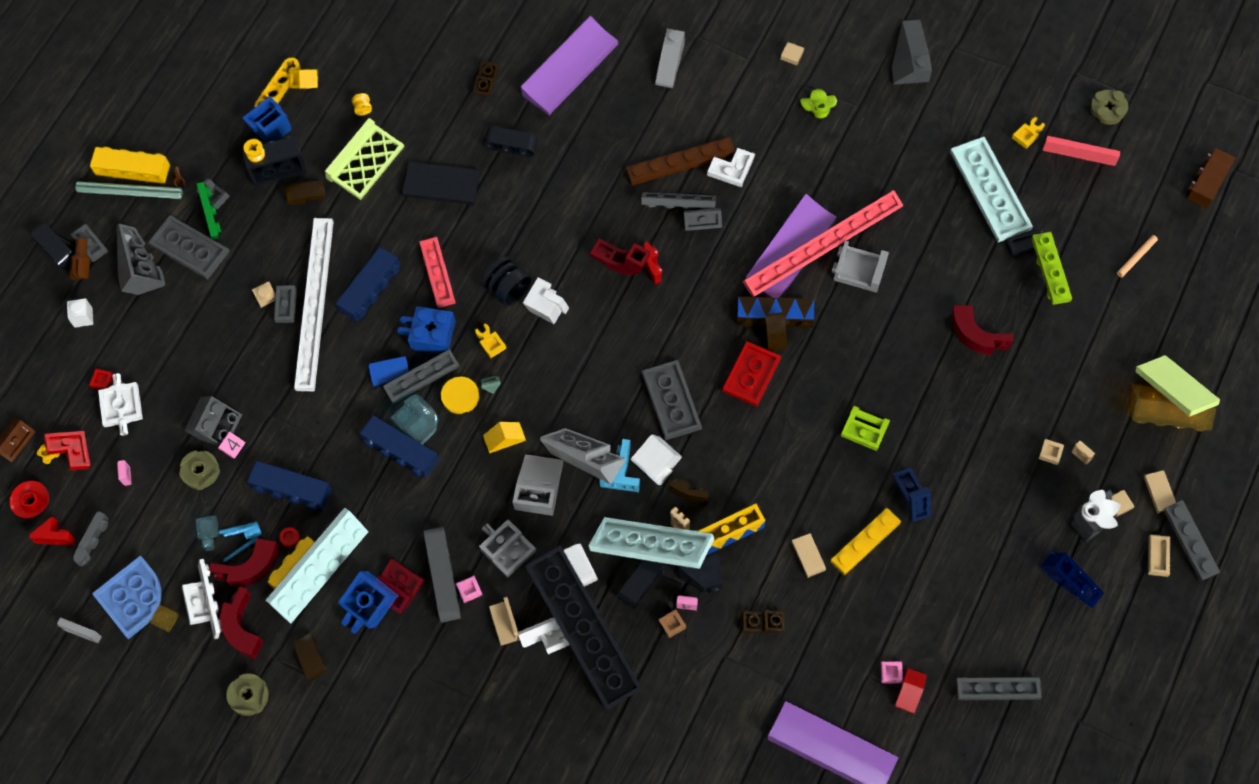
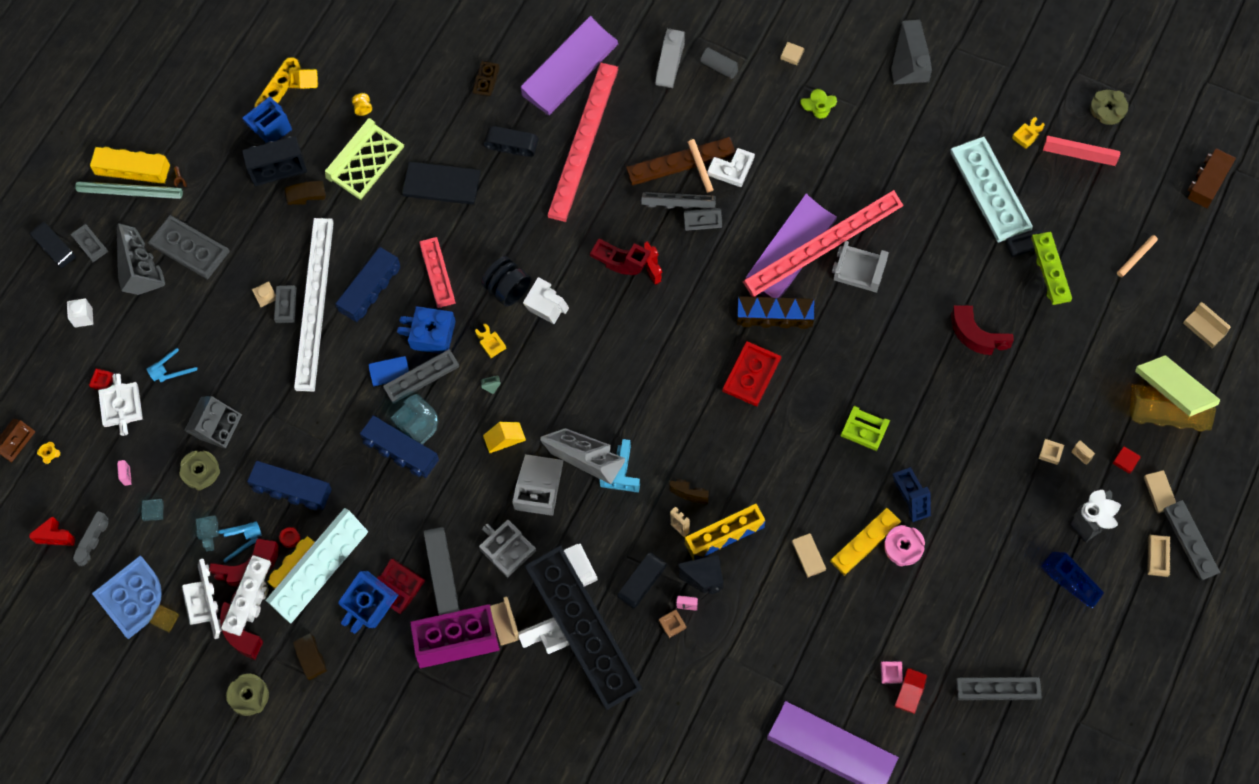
red dish [10,481,49,518] -> none
red plate [44,431,90,470] -> none
light grey tile [57,618,102,643] -> none
reddish brown arm [70,238,90,280] -> none
dark grey bracket [196,178,229,209] -> none
green plate [197,182,221,239] -> none
bright pink tile [218,432,246,459] -> none
yellow wheel [244,139,265,162] -> none
yellow tile [441,377,479,414] -> none
bright pink tile [456,576,482,603] -> none
light aqua plate [589,517,714,569] -> none
white plate [631,434,682,485] -> none
dark grey tile [642,360,702,441] -> none
dark brown slope [741,610,785,633] -> none
dark brown slope [765,312,787,352] -> none
tan tile [1112,490,1135,517] -> none
none -> clear light blue tile [142,499,164,521]
none -> dark azure plant [147,348,198,382]
none -> white bracket [221,556,271,636]
none -> magenta slope [411,604,500,668]
none -> coral plate [548,63,618,222]
none -> light nougat bar [688,139,713,193]
none -> dark grey brick [701,48,738,79]
none -> bright pink plate [884,525,925,566]
none -> red tile [1113,446,1141,474]
none -> tan panel [1183,302,1231,348]

